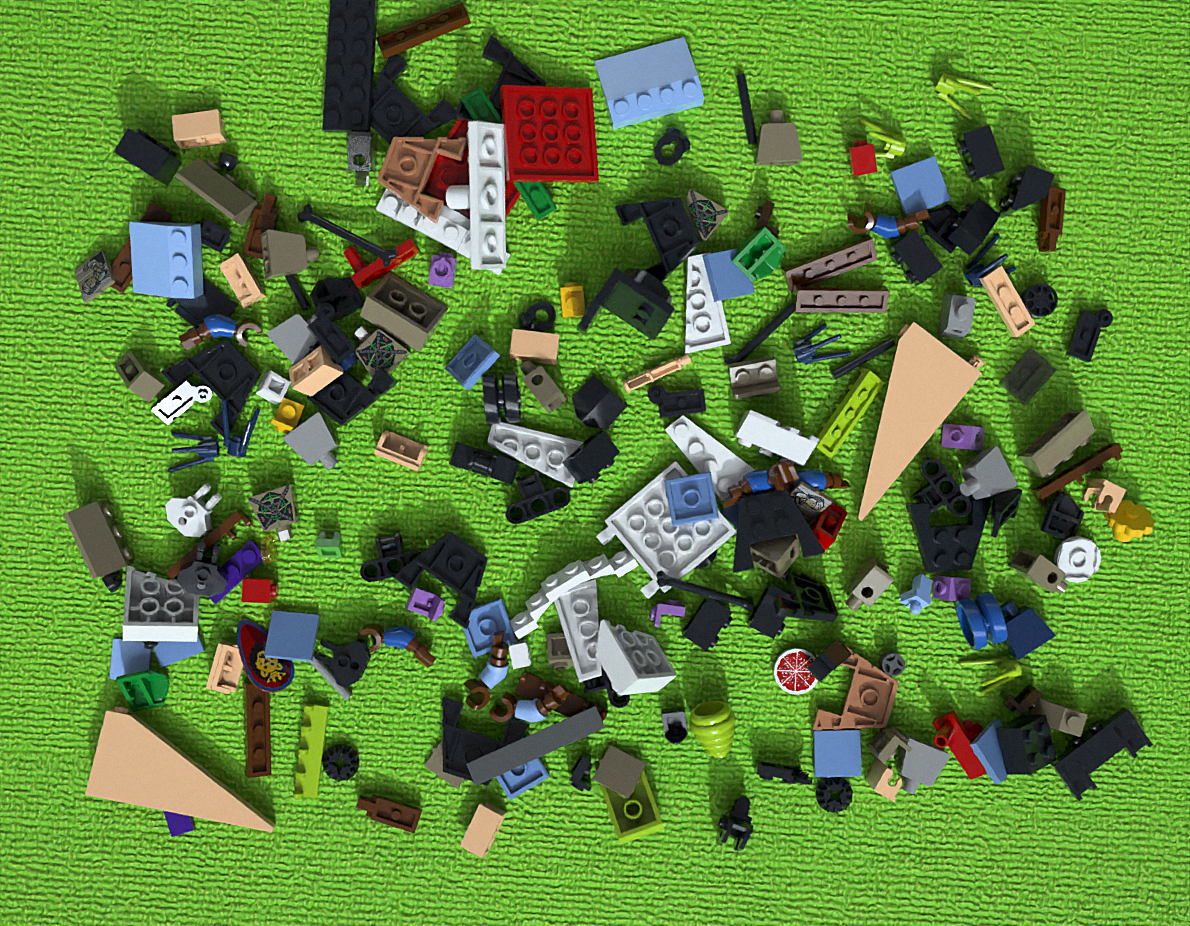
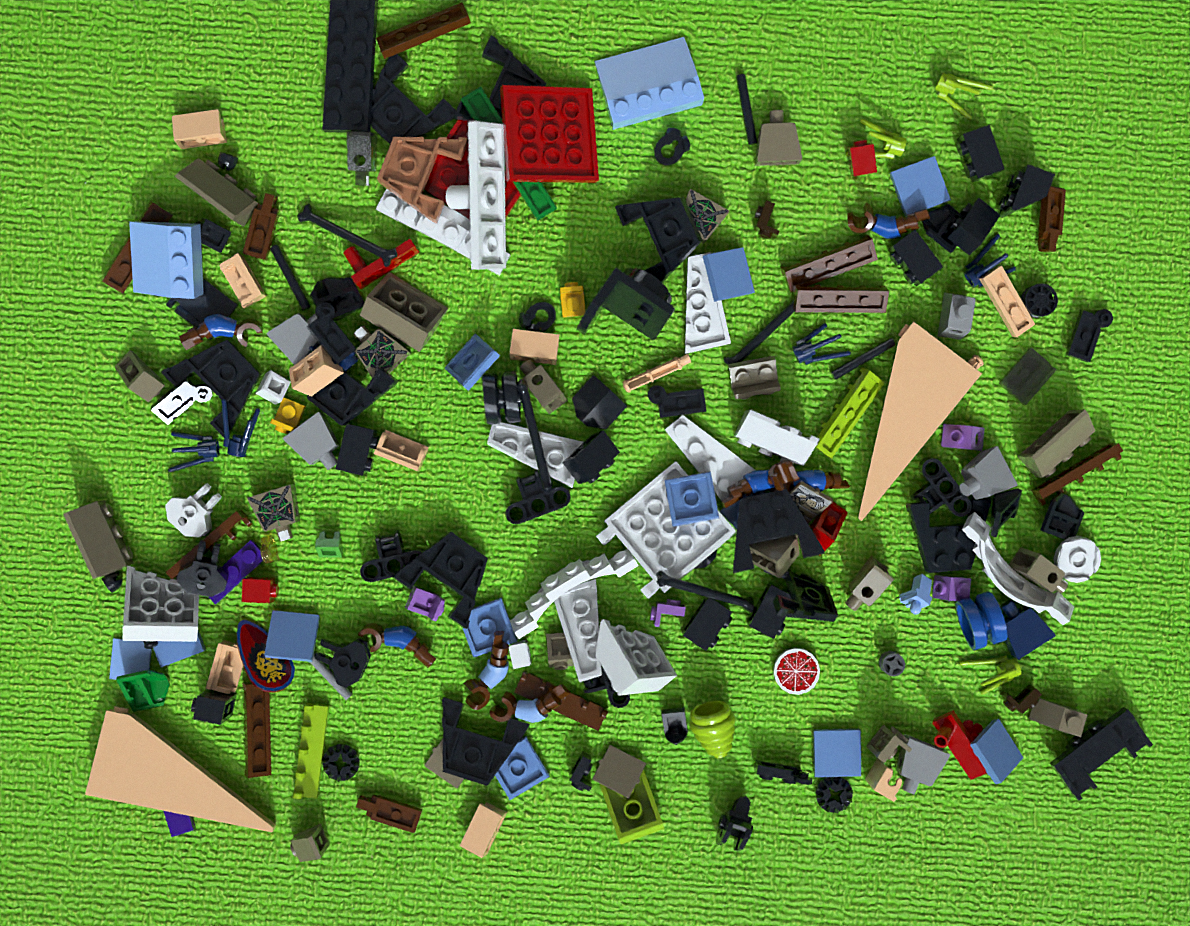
piece [74,250,116,303] -> none
black brick [113,128,182,186] -> none
dark tan torso [260,230,319,279] -> none
medium lavender brick [428,252,458,289] -> none
black piece [449,442,520,484] -> none
dark grey tile [466,706,605,786] -> none
green slope [731,226,786,282] -> none
leg [807,638,852,682] -> none
nougat wing [812,647,899,730] -> none
black brick [996,715,1056,775] -> none
light nougat hinge [1083,478,1126,513] -> none
yellow plant [1104,500,1155,542] -> none
none -> black brick [191,689,237,725]
none -> dark tan slope [290,824,330,862]
none -> black brick [336,424,379,476]
none -> black piece [516,379,553,493]
none -> white piece [962,512,1074,625]

